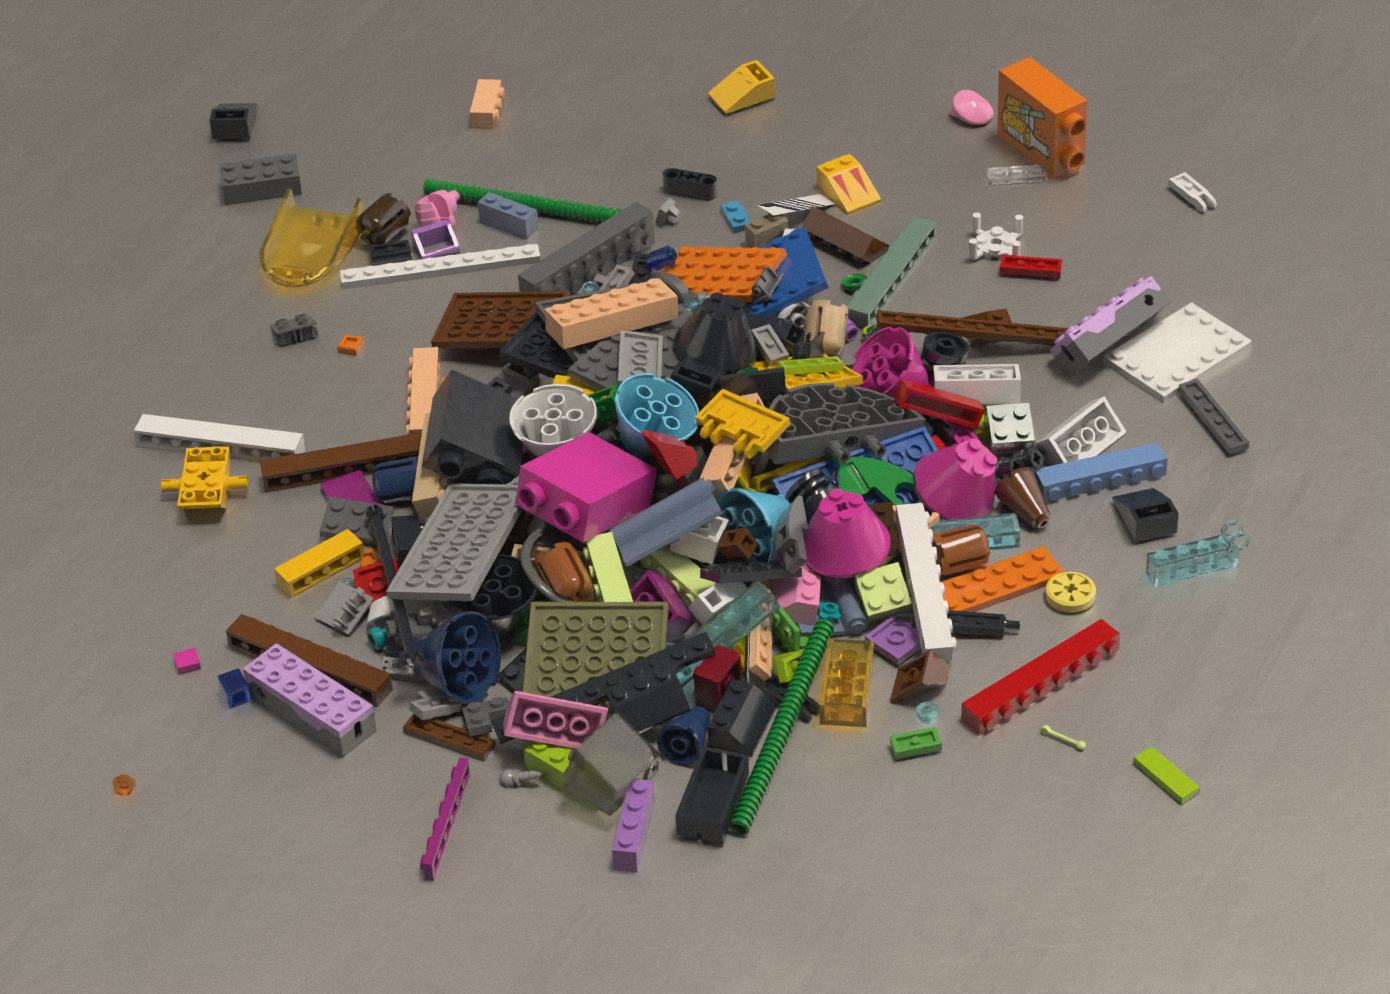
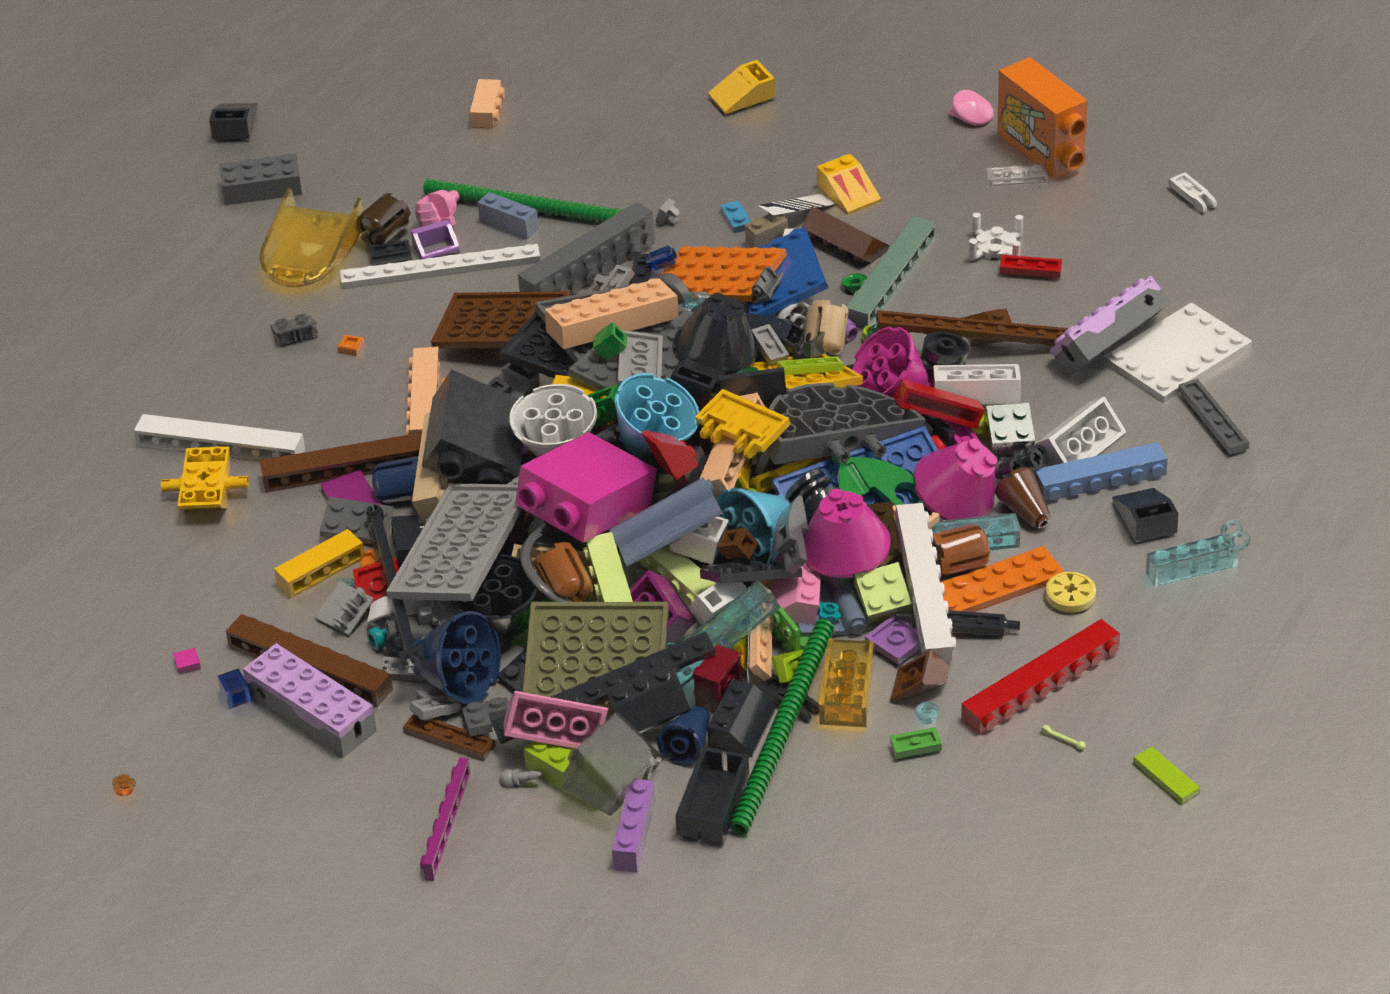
clear light blue plate [581,281,600,294] -> none
black beam [662,168,718,201] -> none
none -> green brick [593,322,627,361]

